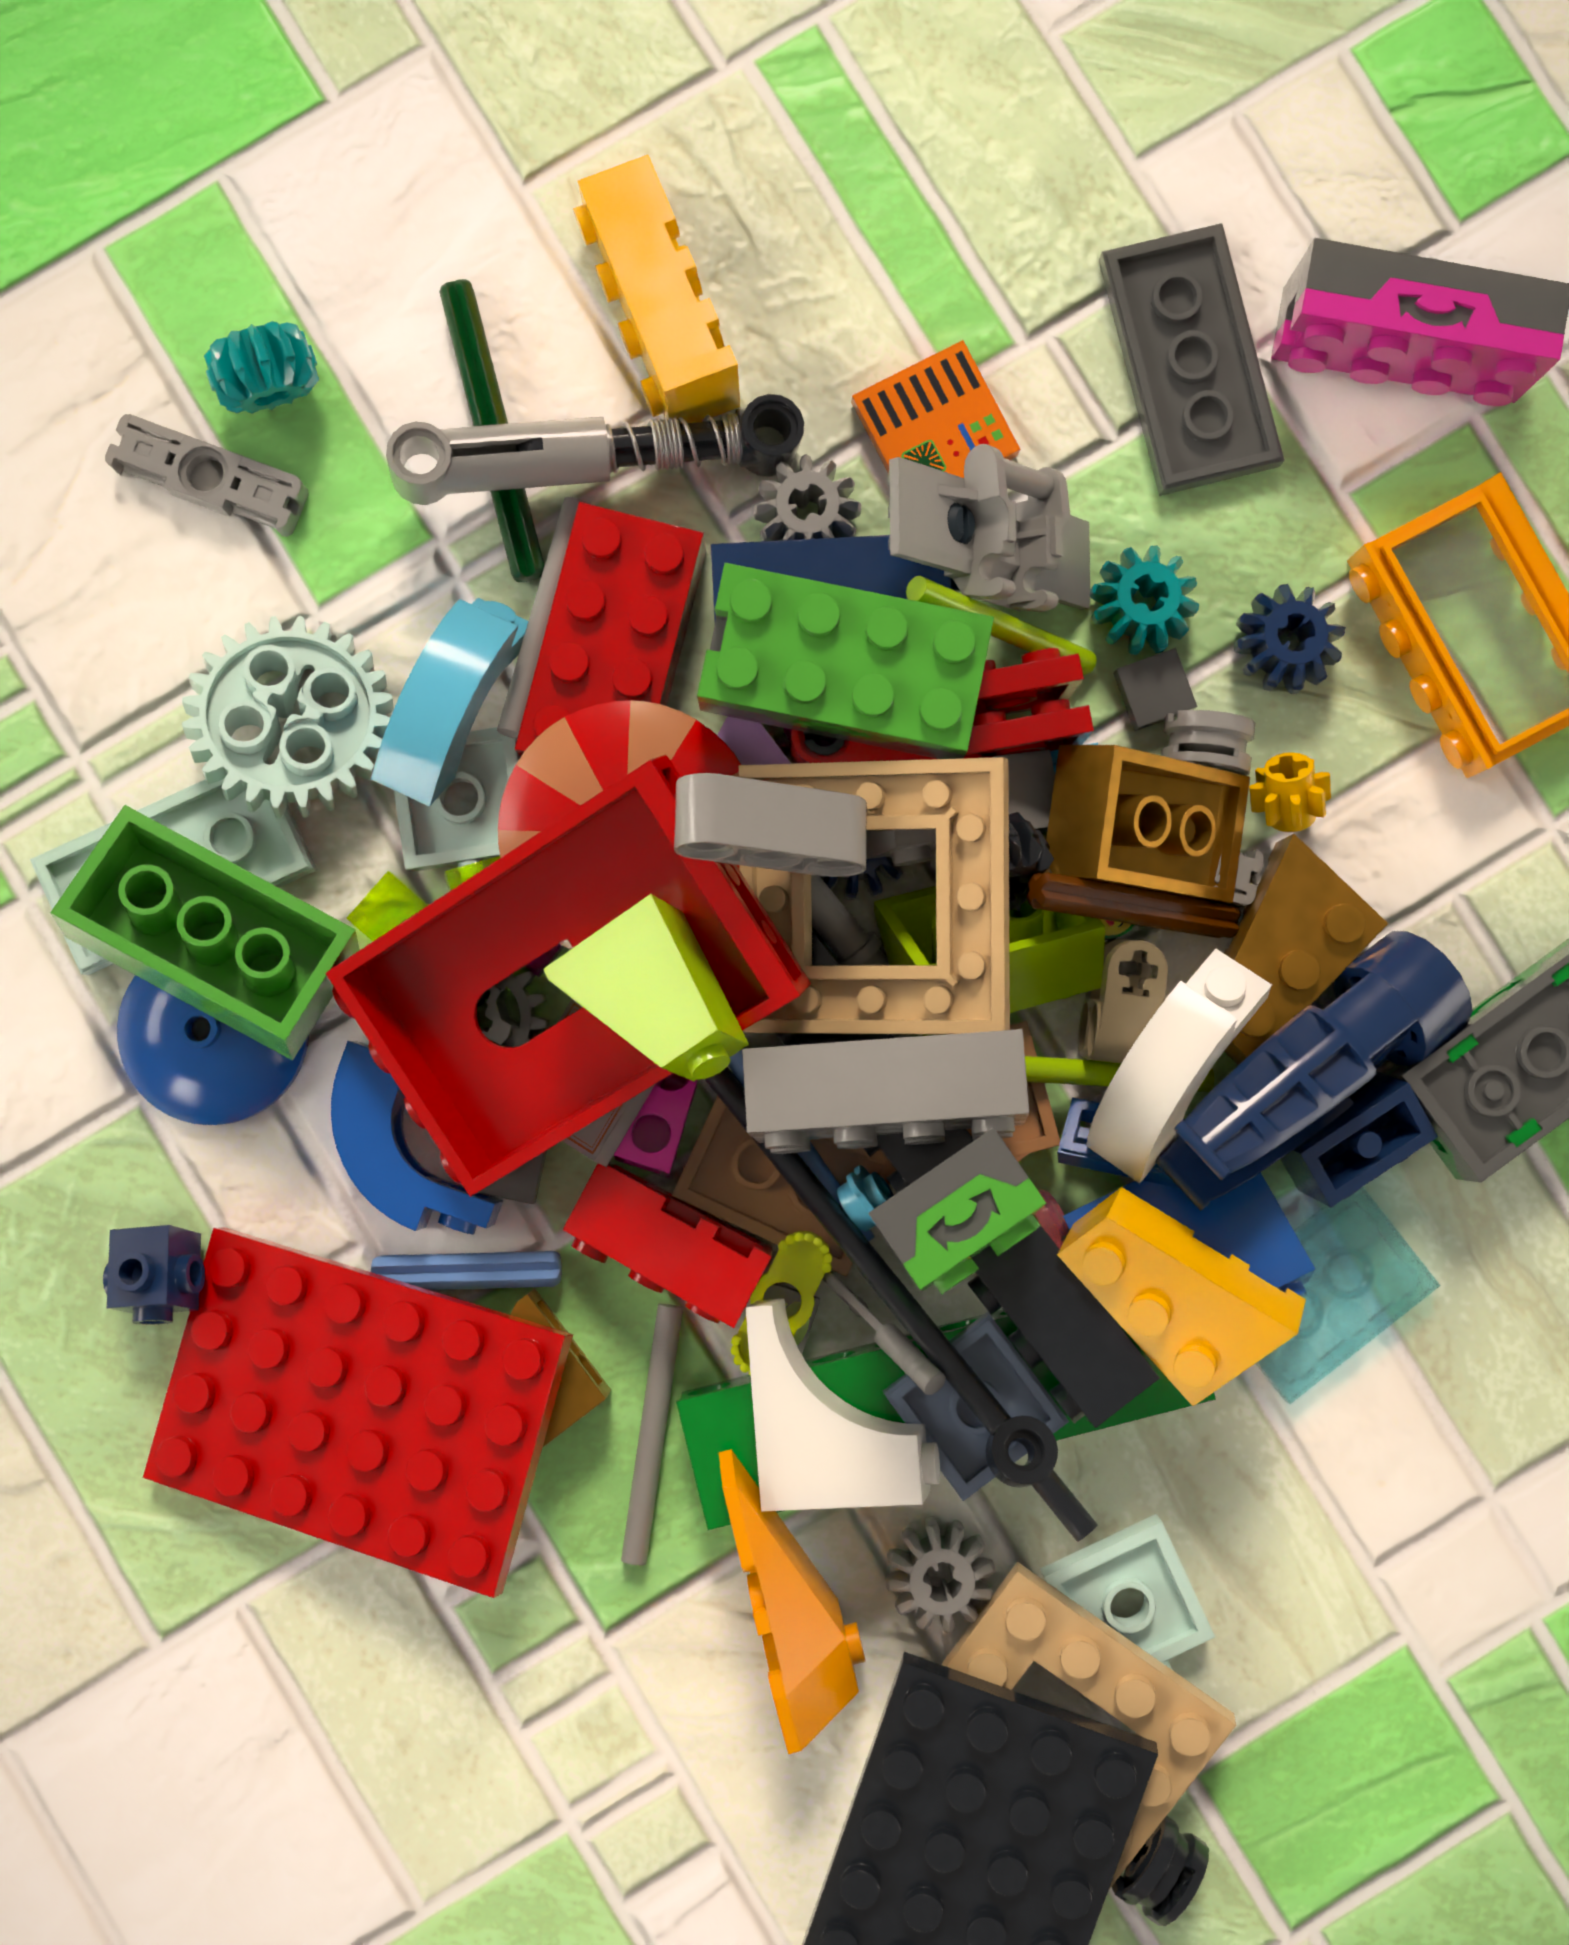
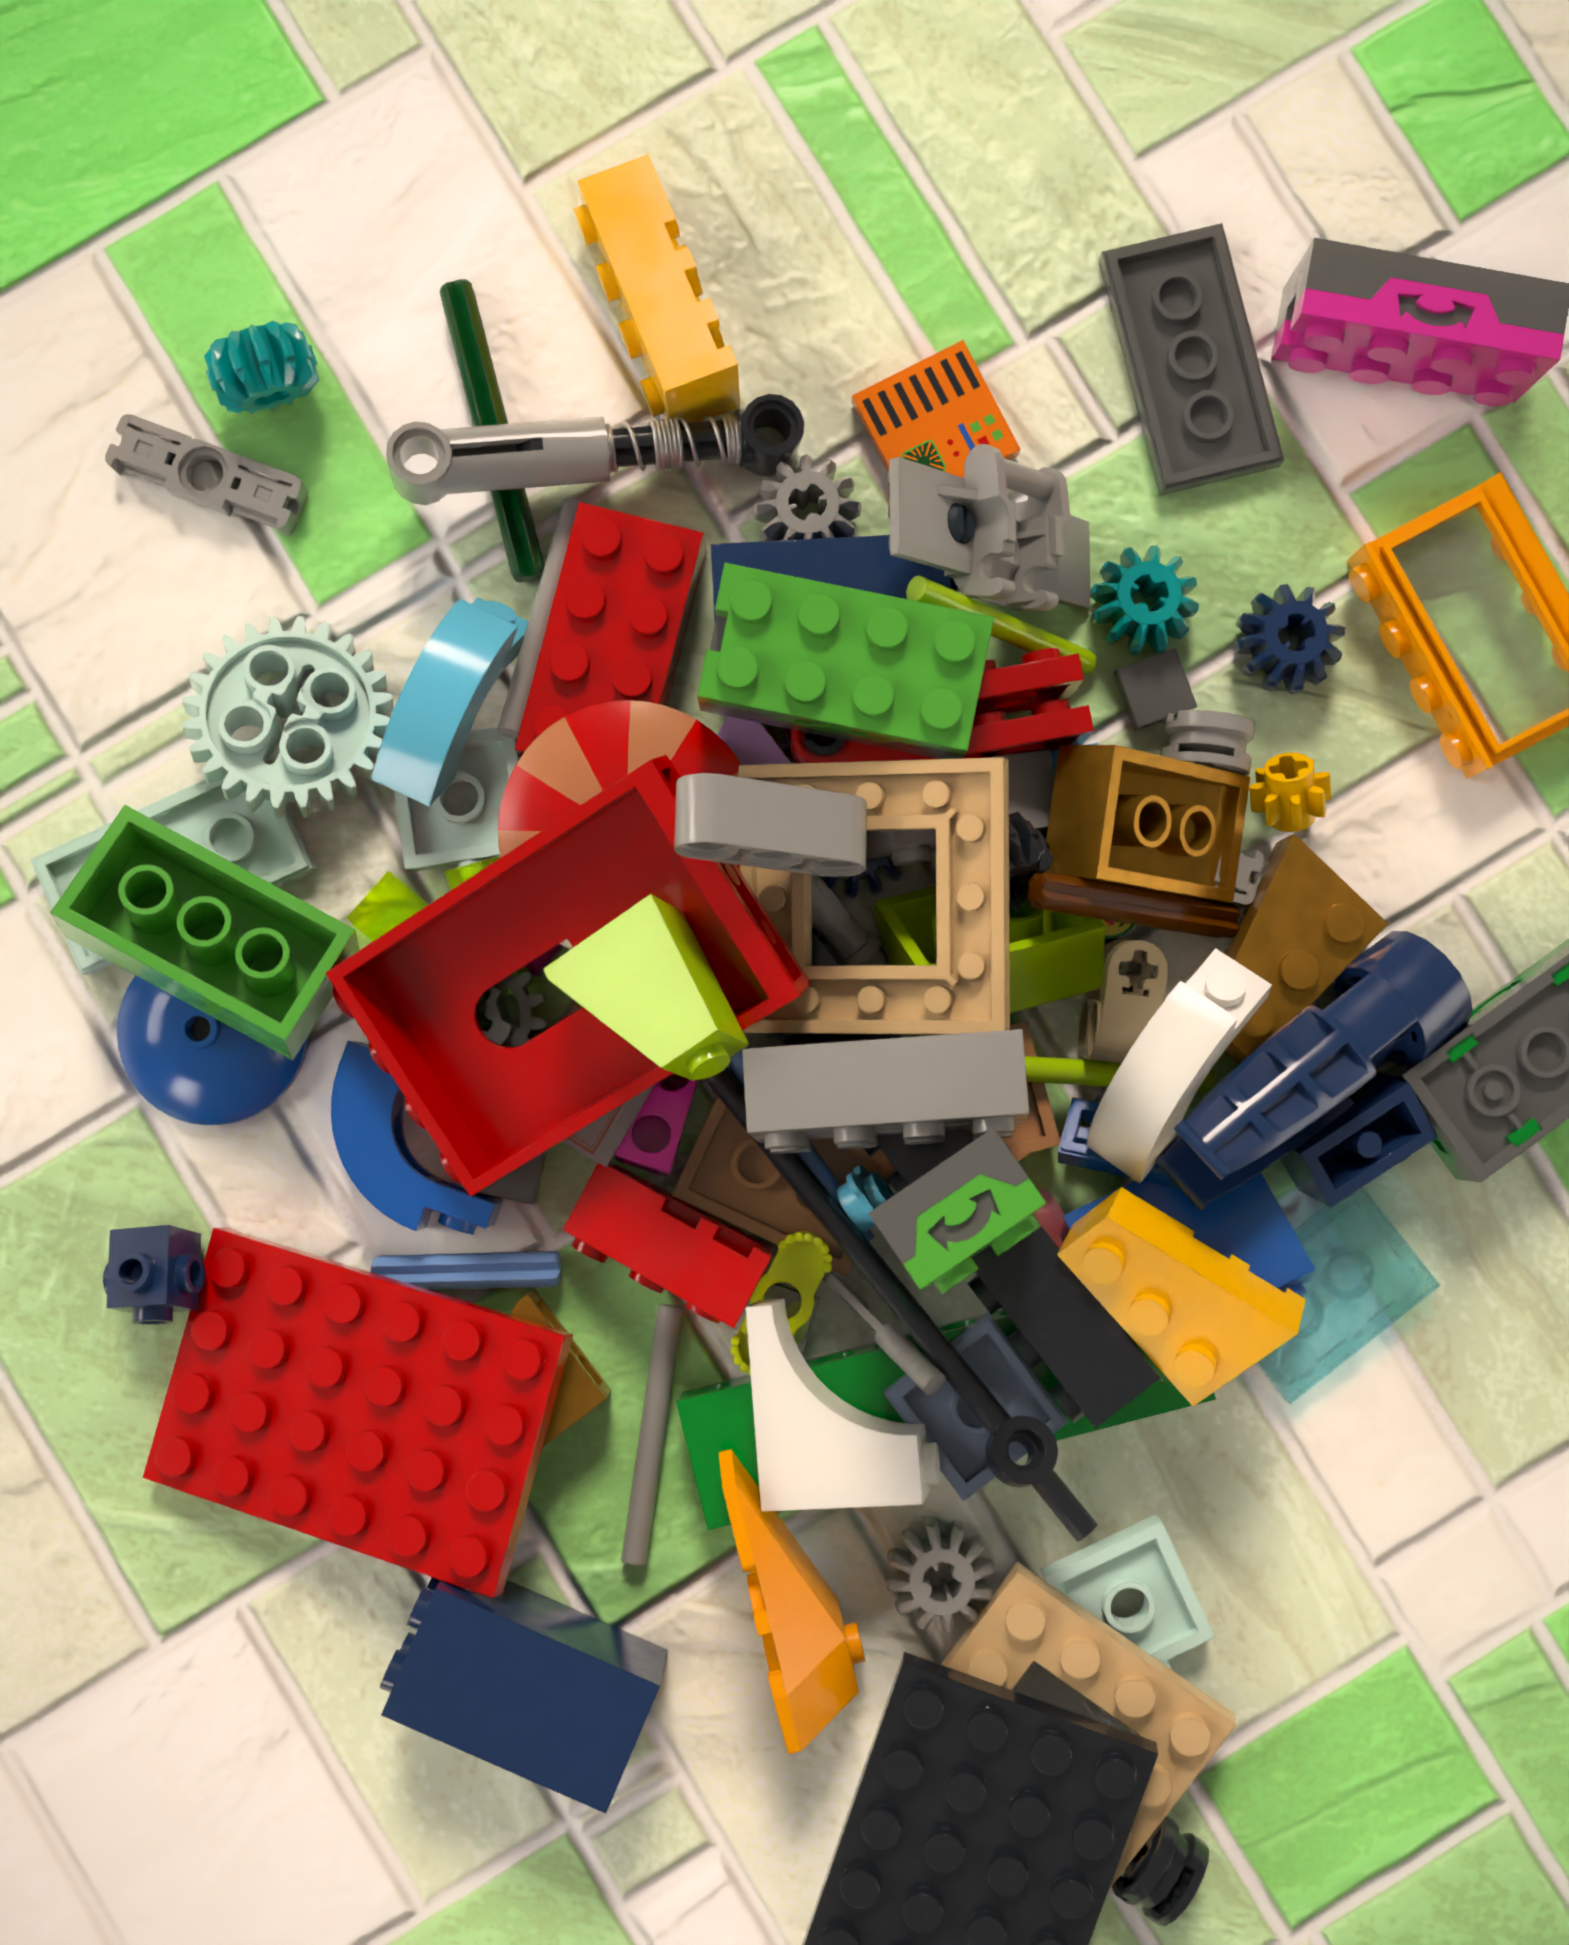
none -> dark blue brick [380,1577,668,1814]

